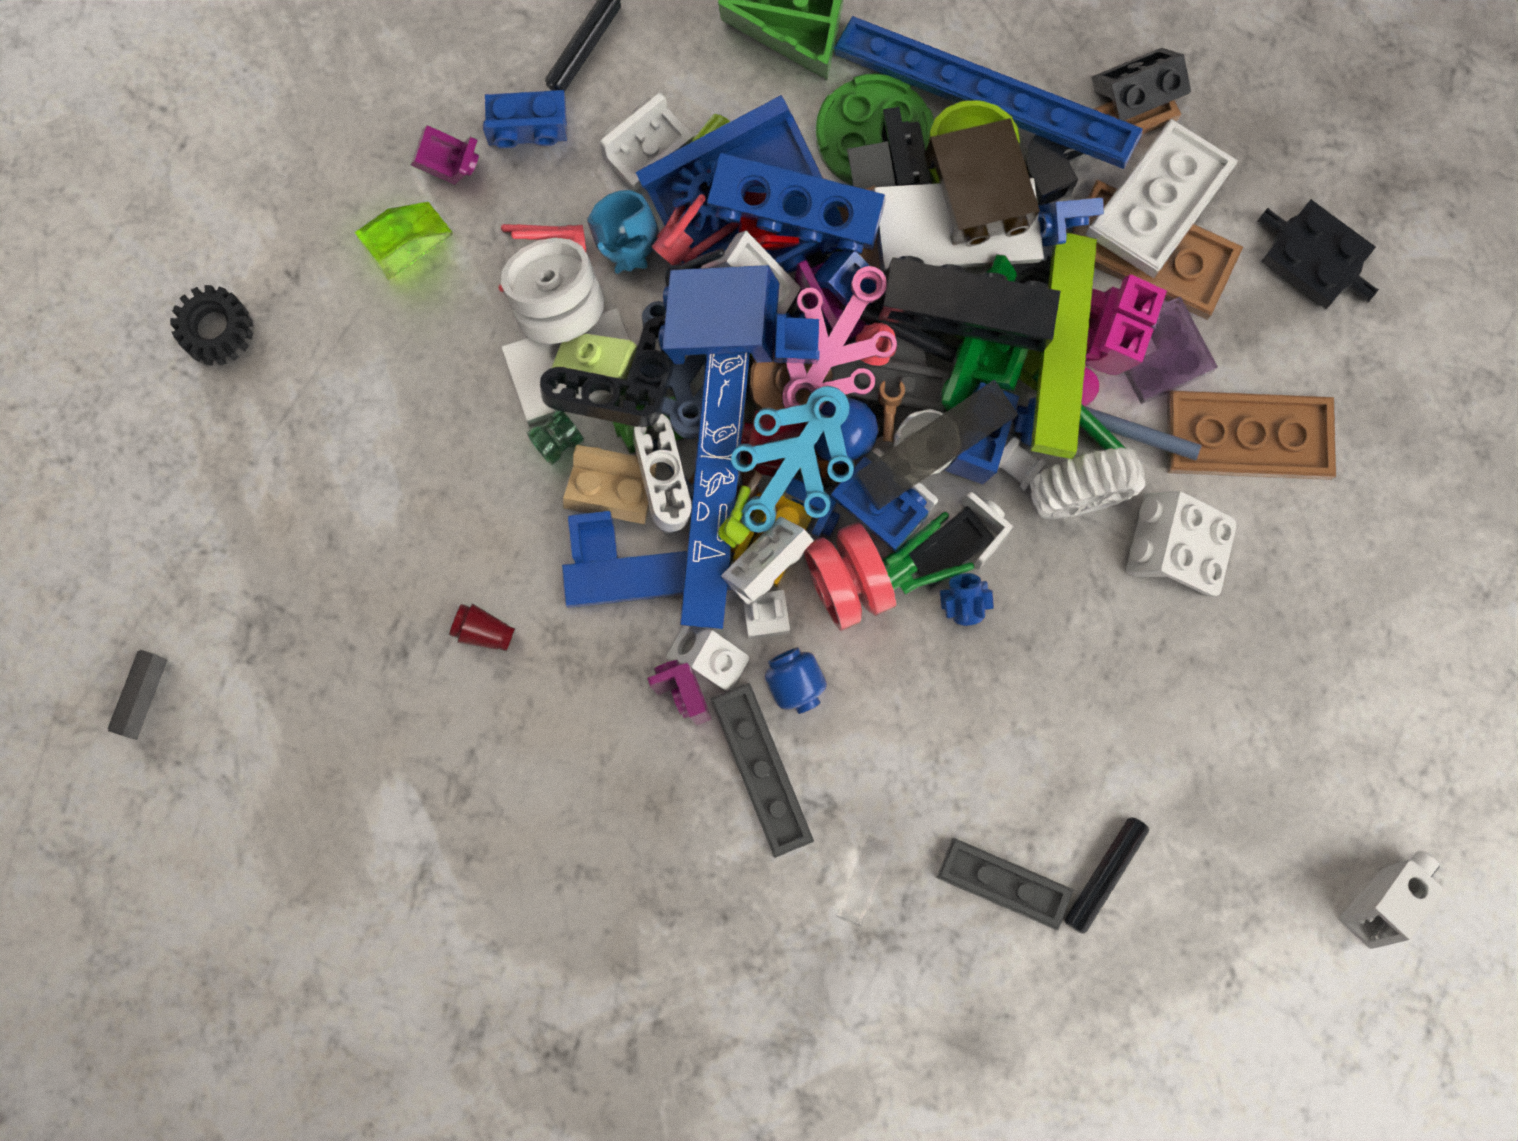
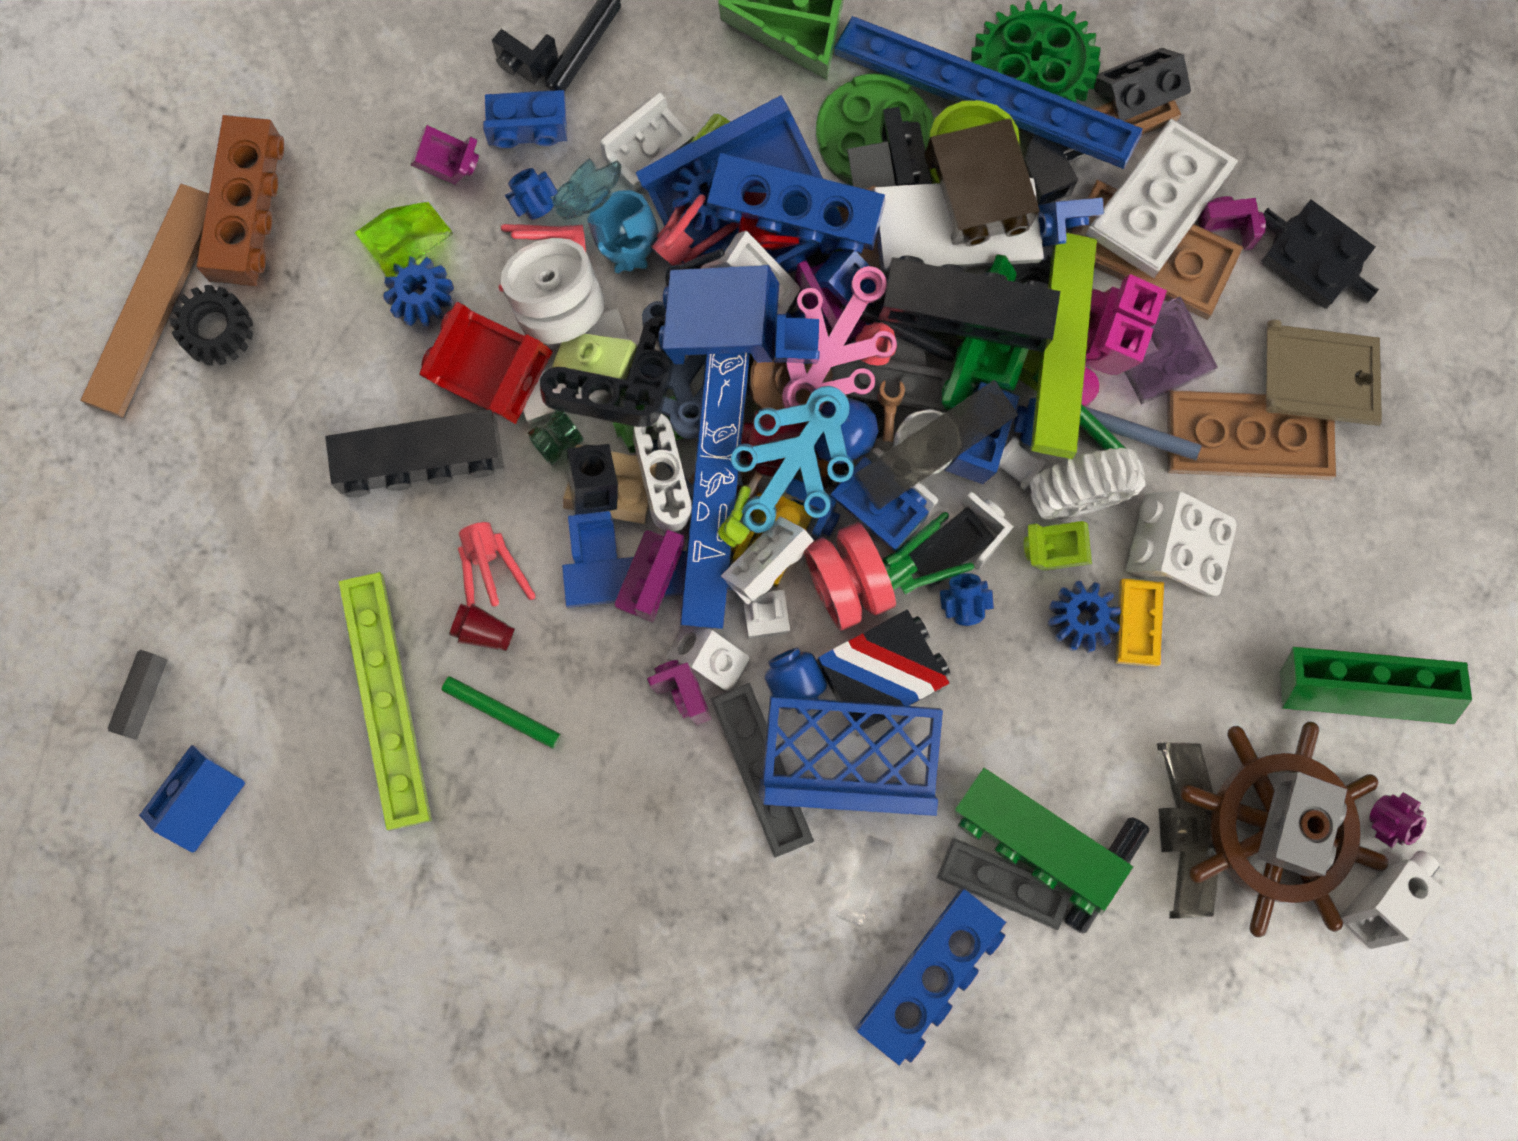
none -> medium nougat tile [80,183,209,418]
none -> blue panel [139,745,245,852]
none -> dark orange brick [196,115,285,286]
none -> black brick [325,410,504,497]
none -> lime plate [338,572,432,831]
none -> blue gear [383,256,454,327]
none -> red panel [419,302,553,424]
none -> green bar [441,676,561,749]
none -> coral plant [458,522,536,607]
none -> black bracket [492,28,558,85]
none -> blue gear [505,168,558,220]
none -> clear light blue plate [553,158,621,220]
none -> black brick [567,444,618,515]
none -> magenta bracket [615,529,685,623]
none -> blue fence [759,696,943,816]
none -> panel [817,609,951,737]
none -> blue brick [854,889,1007,1066]
none -> green brick [955,768,1134,916]
none -> green gear [971,0,1101,102]
none -> lime bracket [1023,521,1092,571]
none -> blue gear [1048,581,1121,653]
none -> yellow plate [1115,578,1164,667]
none -> clear smoke plate [1156,742,1218,919]
none -> reddish brown brick [1180,722,1389,938]
none -> magenta bracket [1198,196,1266,251]
none -> dark tan container [1266,320,1382,426]
none -> green brick [1280,647,1472,724]
none -> magenta gear [1369,792,1427,848]

